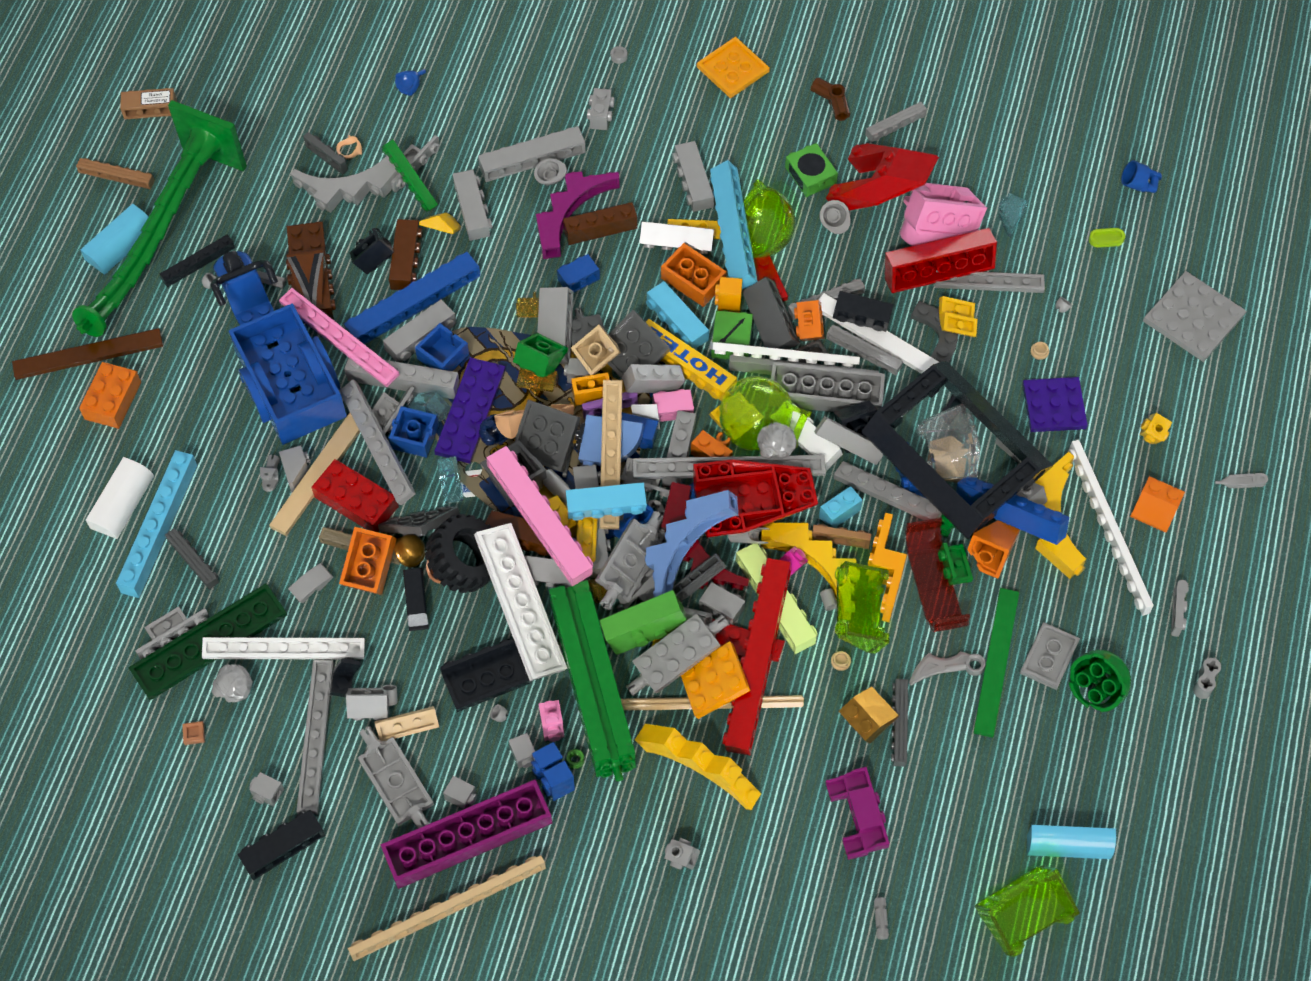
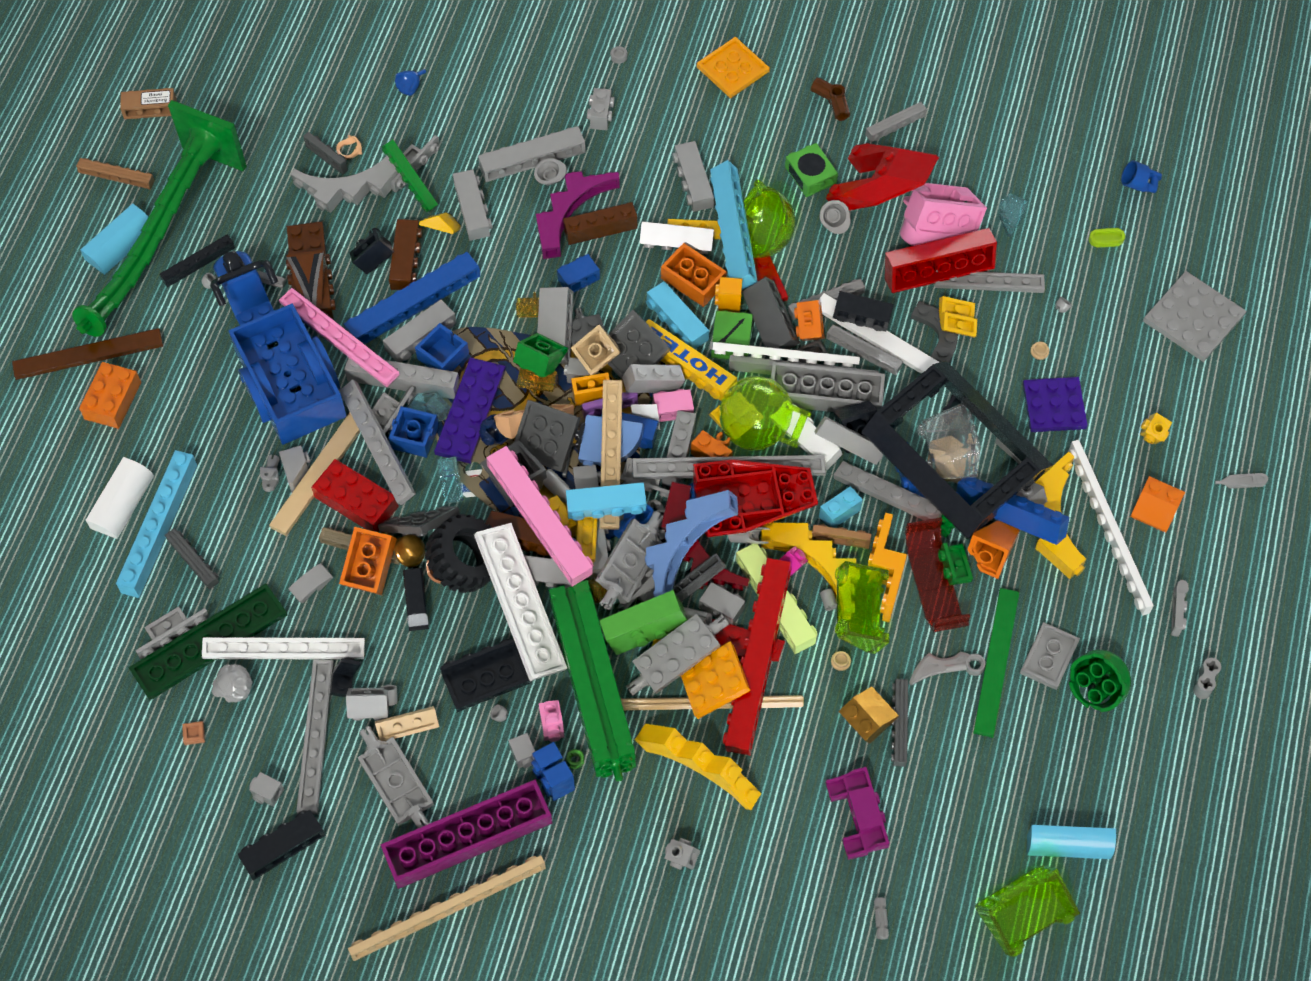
light grey brick [443,776,477,809] -> none
light grey hair [757,422,797,459] -> none

